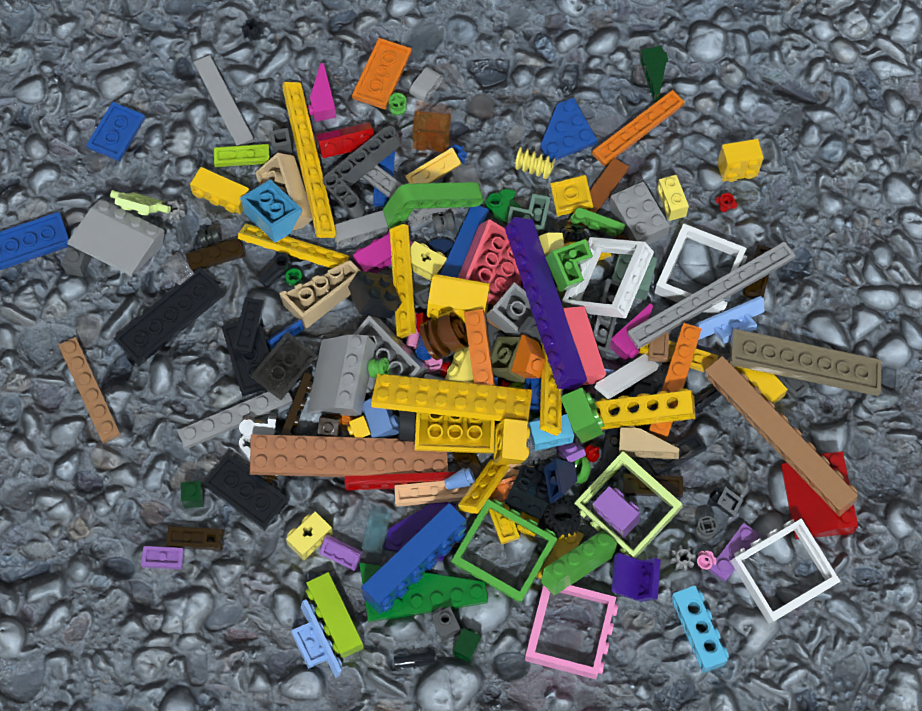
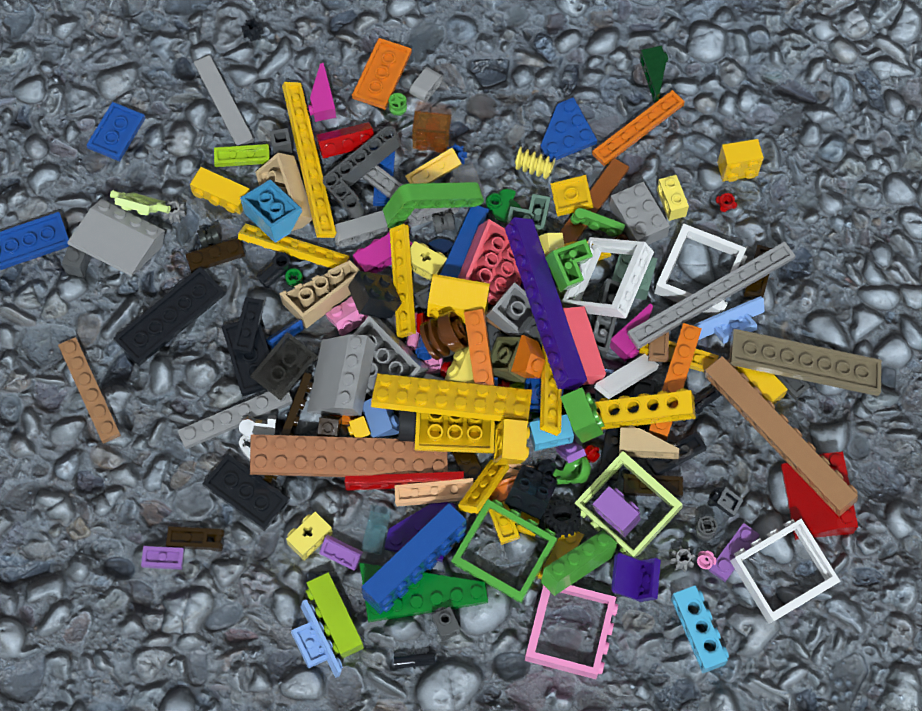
clear brick [161,254,194,285] -> none
dark green brick [181,481,204,509] -> none
bright green wheel [368,358,390,378] -> none
medium blue cone [444,467,475,491] -> none
dark green brick [452,628,482,663] -> none
dark blue slope [544,459,577,503] -> none
black gear [559,224,589,242] -> none
none -> bright pink bracket [326,296,369,336]

